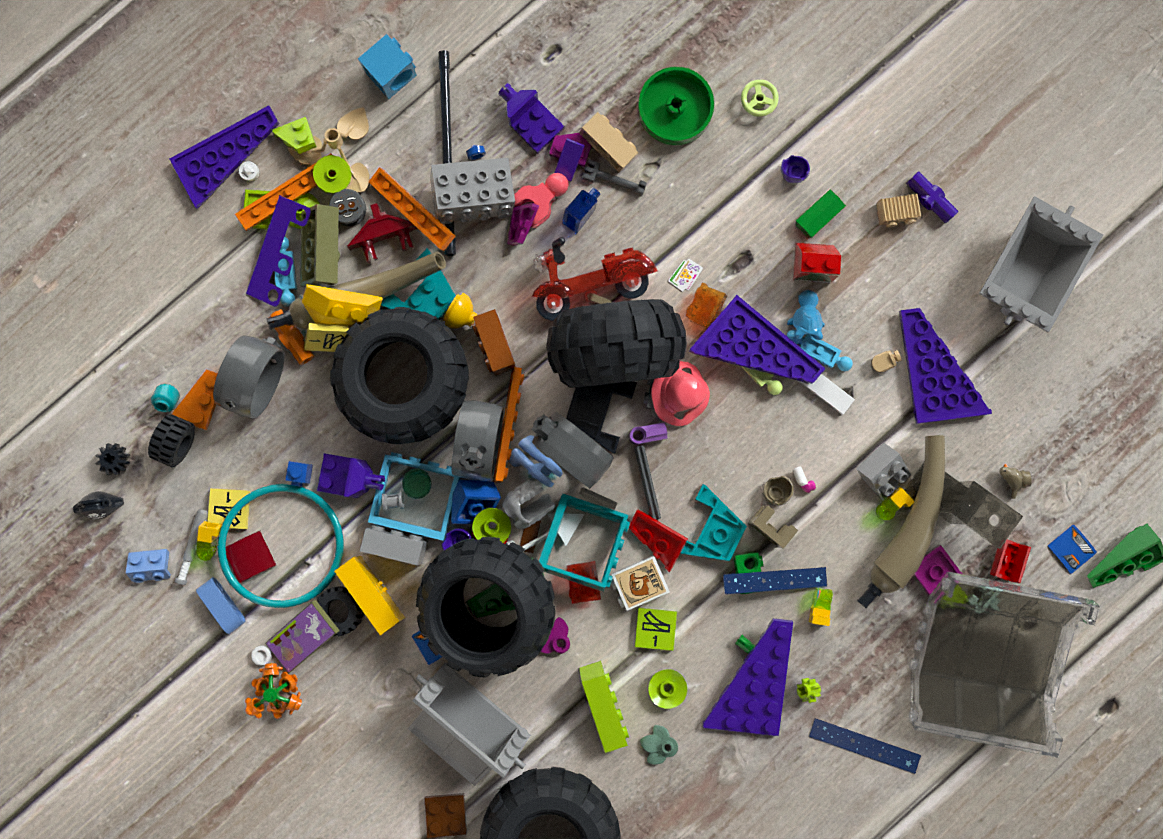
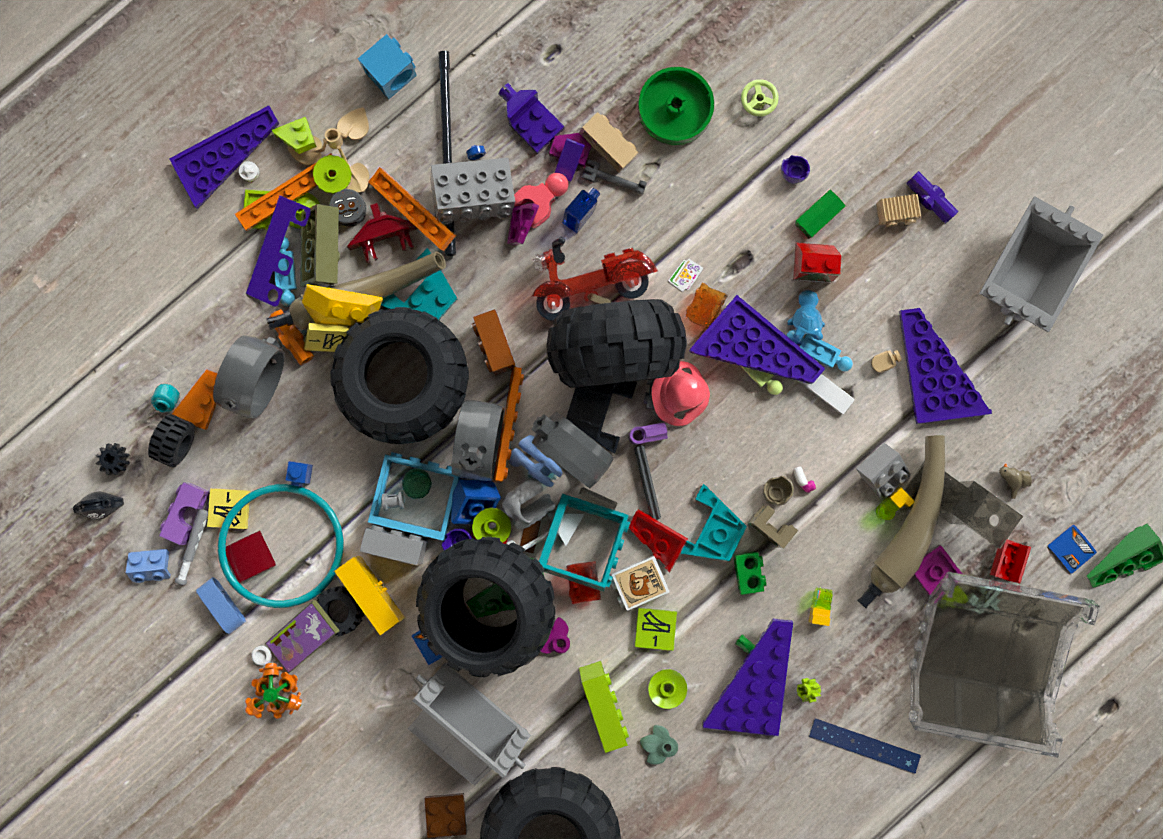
leg [196,521,222,561] -> none
dark purple plate [317,453,385,498] -> none
yellow piece [443,293,478,329] -> none
dark blue sticker [723,567,827,594] -> none
none -> medium lavender arch [159,482,210,545]

